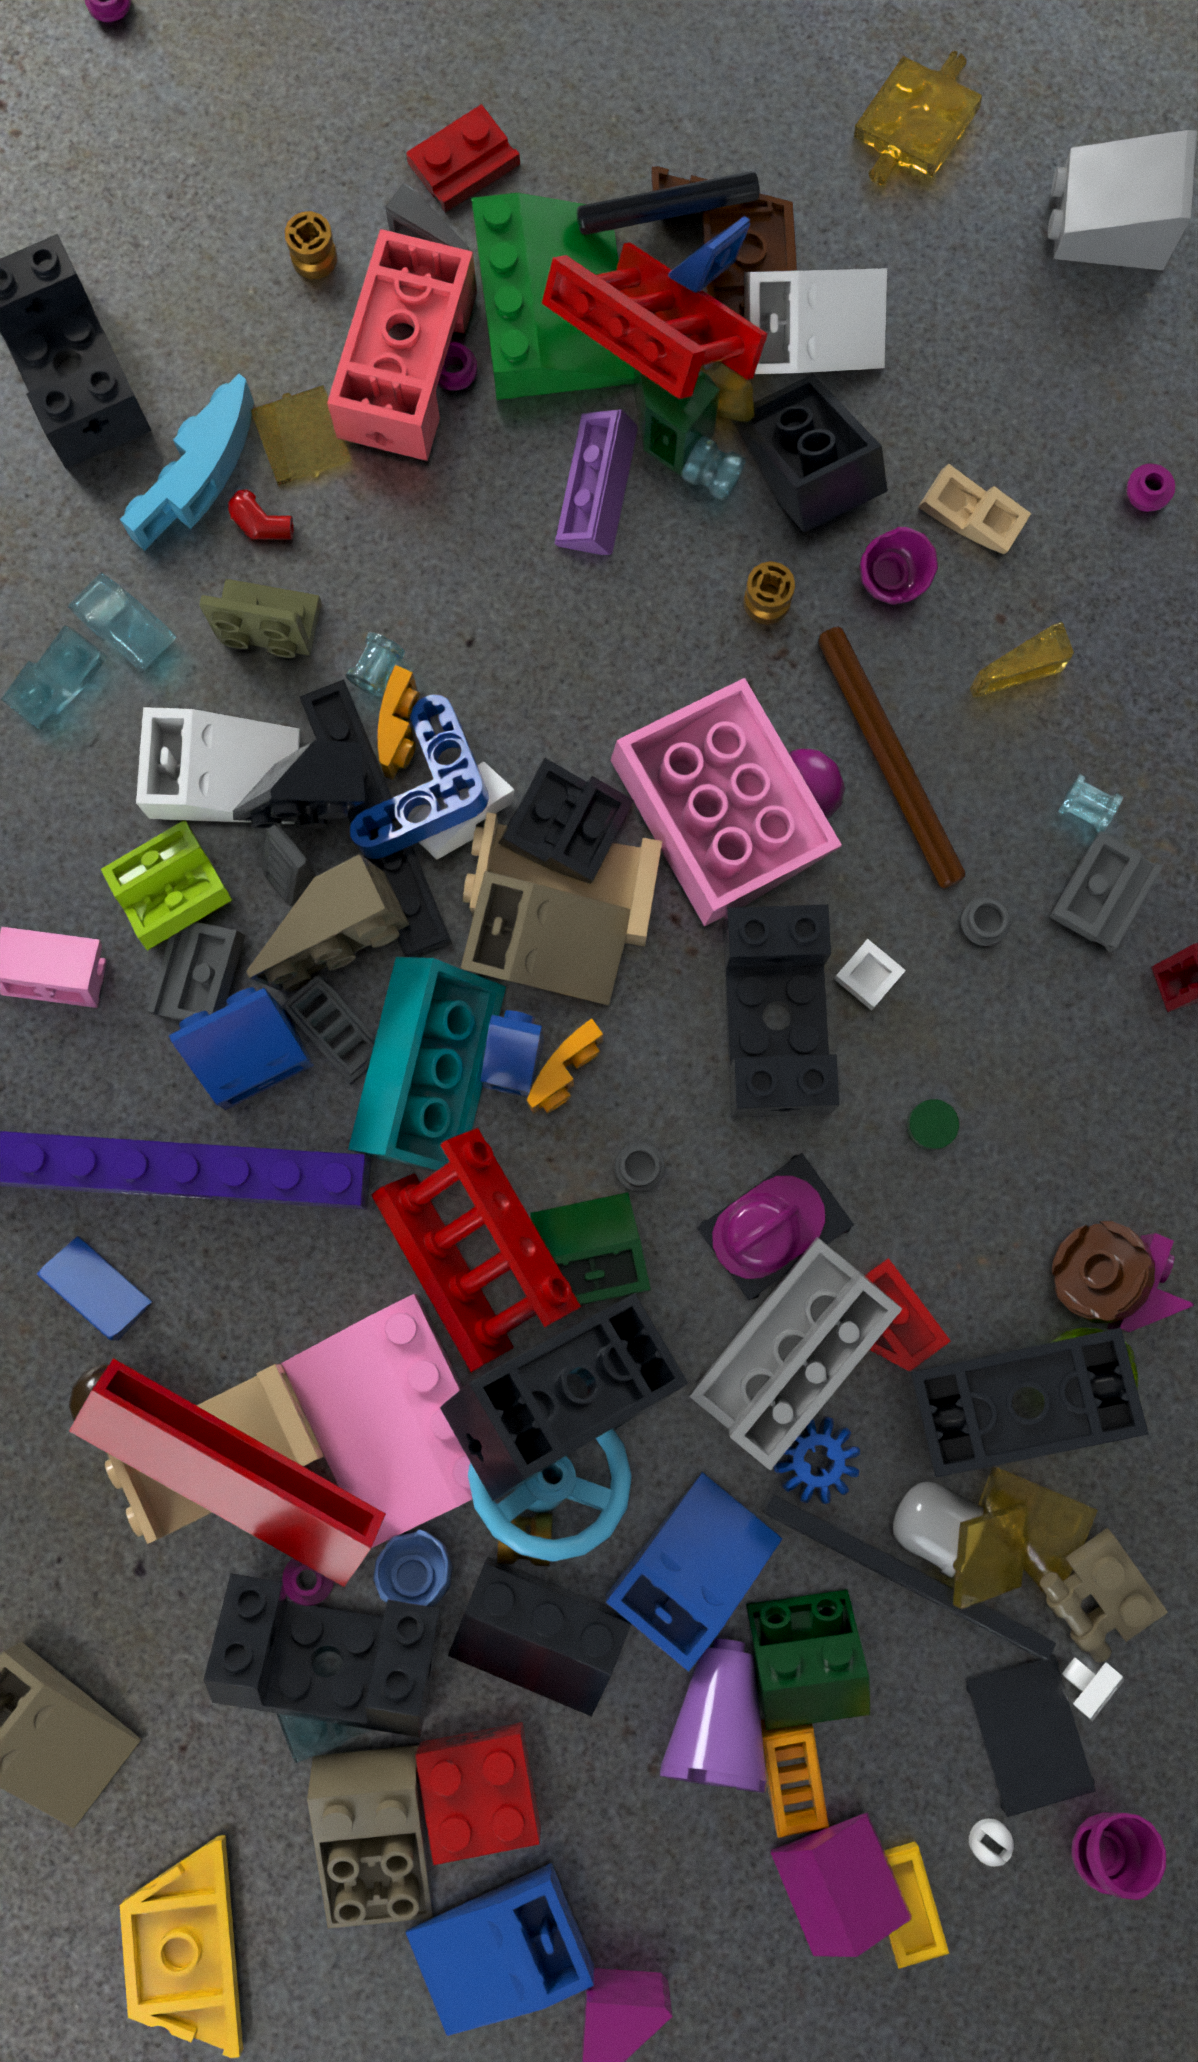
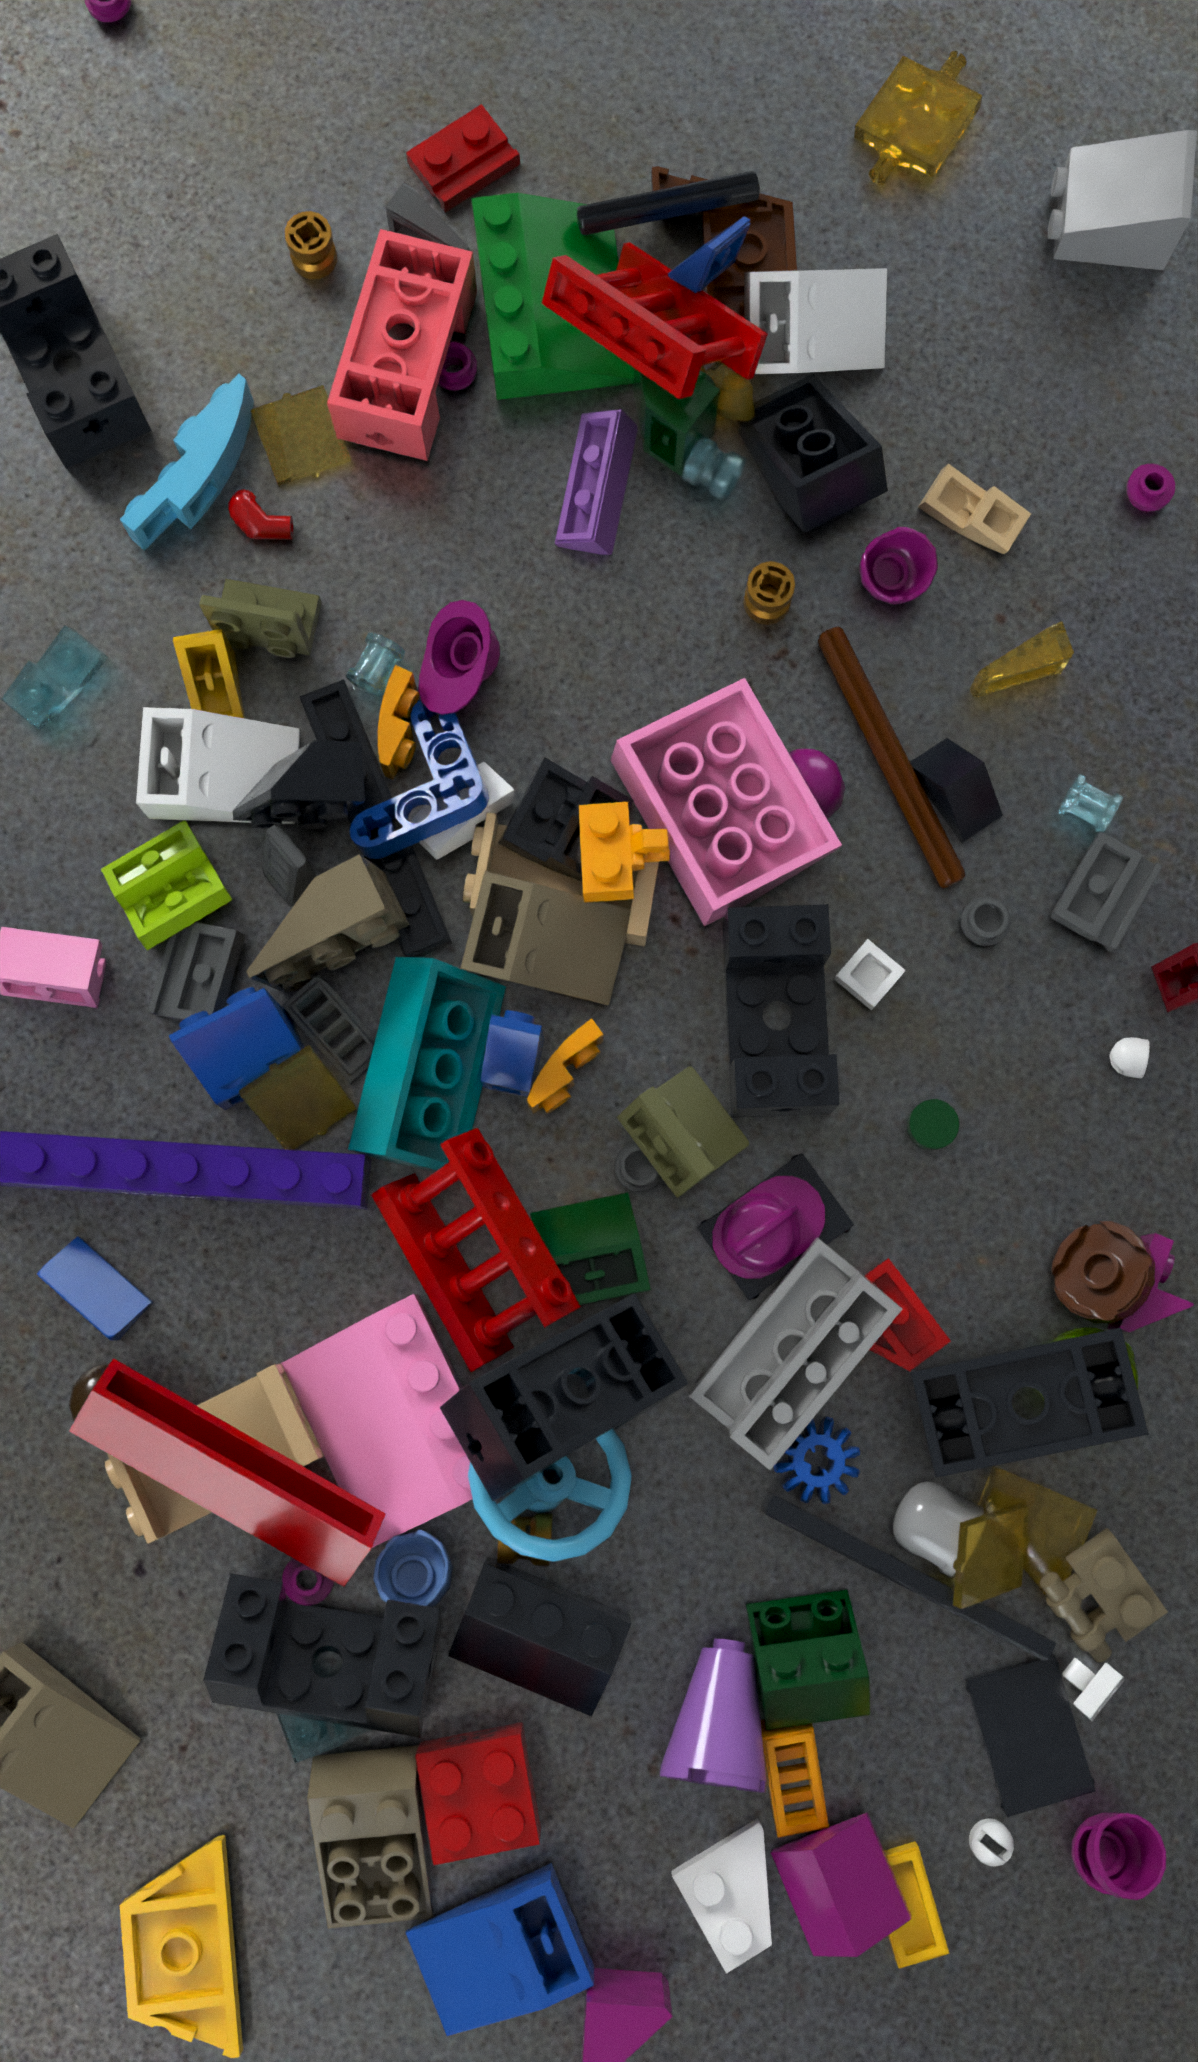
clear light blue slope [67,572,177,673] -> none
blue slope [605,1472,783,1672] -> none
none -> yellow slope [173,629,245,719]
none -> clear yellow piece [239,1045,357,1150]
none -> magenta piece [418,600,500,715]
none -> light orange hinge [579,802,670,903]
none -> olive bracket [617,1066,749,1198]
none -> white wing [671,1818,772,1974]
none -> black slope [910,738,1003,843]
none -> white hinge [1110,1037,1150,1079]

